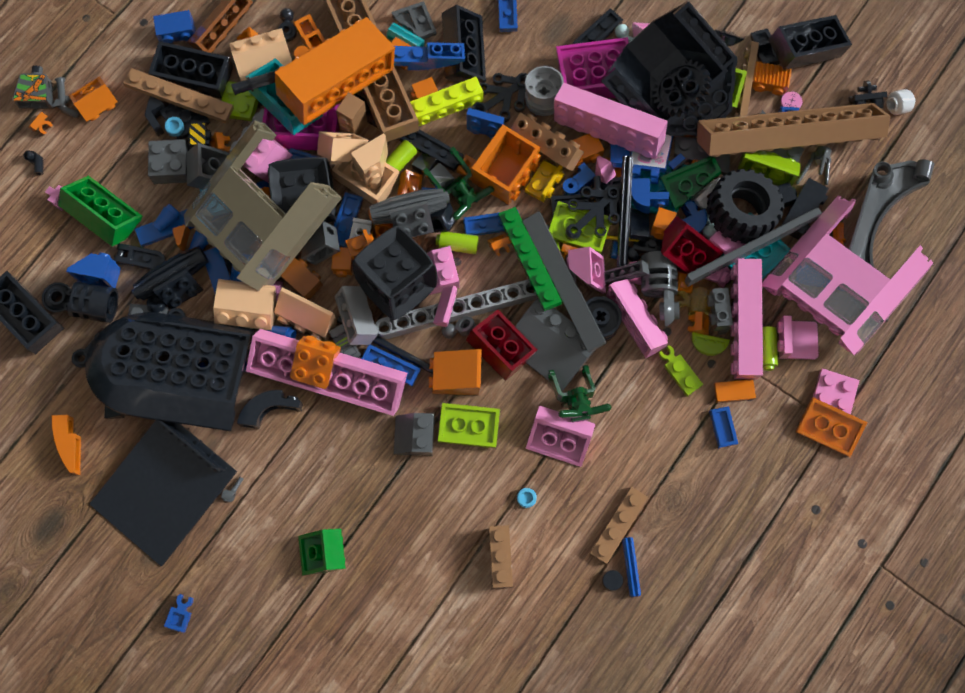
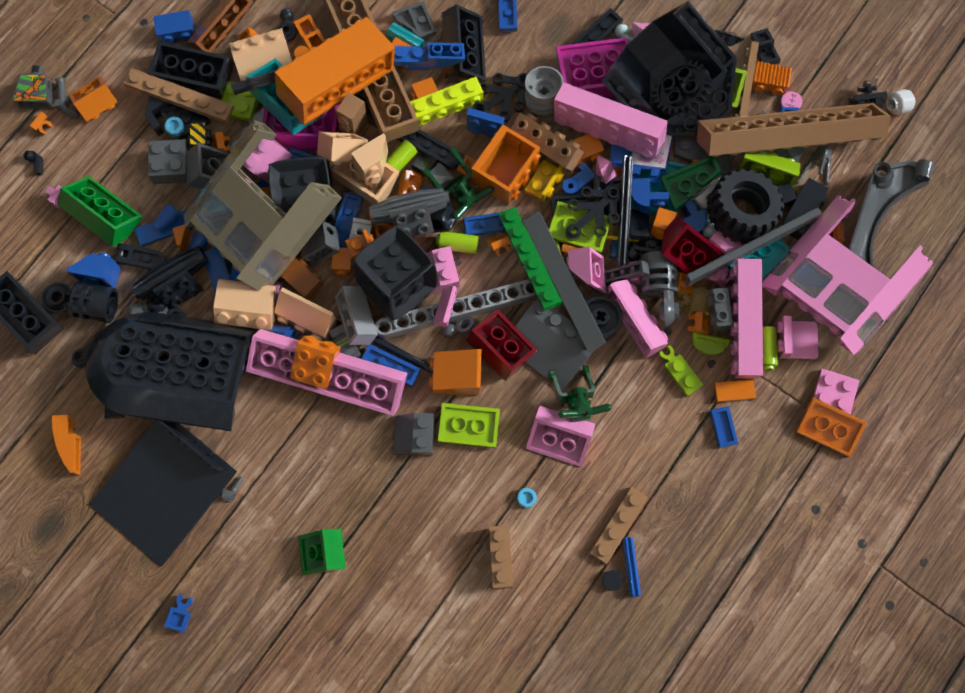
black arch [237,390,303,429] -> none
blue piece [668,153,687,172] -> none
black brick [768,15,852,70] -> none

